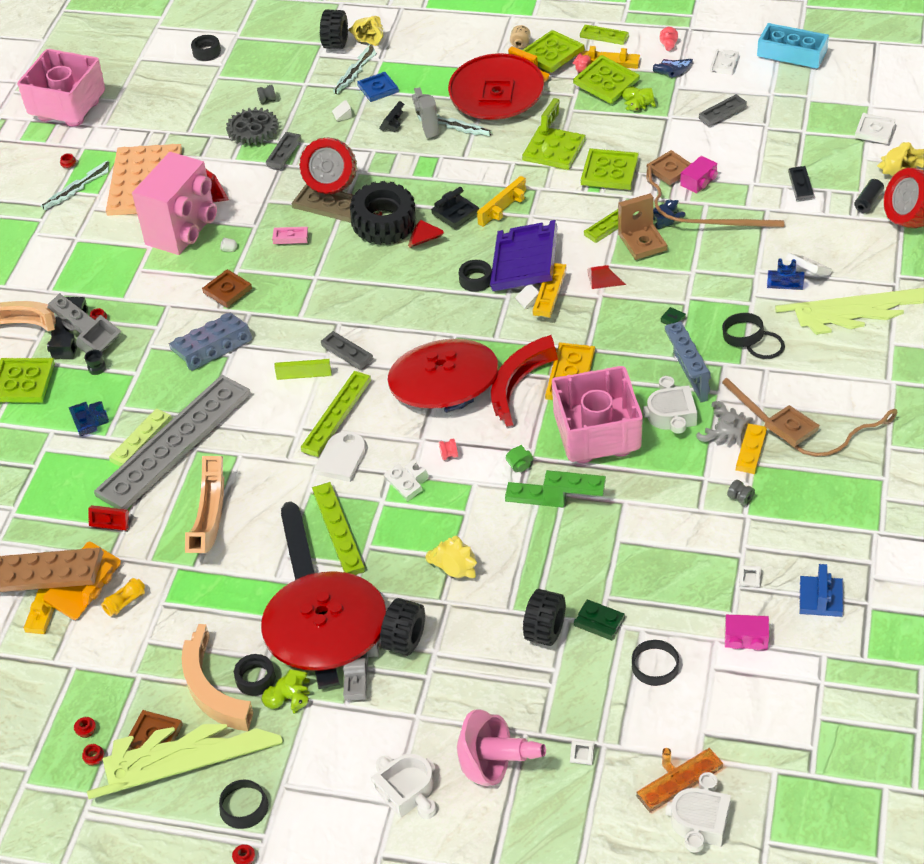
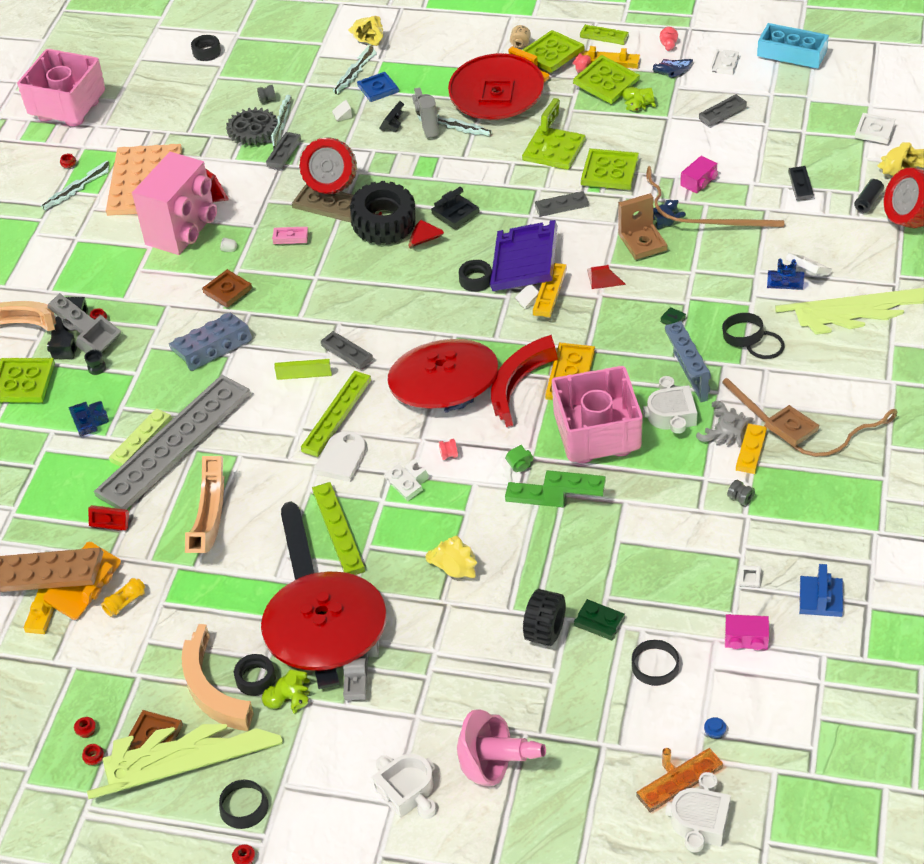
black tyre [320,9,348,49] -> none
black tyre [380,598,425,656] -> none
yellow hinge [477,176,526,227] -> none
white slope [570,740,595,765] -> none
lime tile [584,209,618,243] -> none
medium nougat plate [647,150,691,185] -> none
none -> light aqua sword [271,95,292,149]
none -> dark grey plate [535,191,589,217]
none -> blue plate [704,717,726,739]

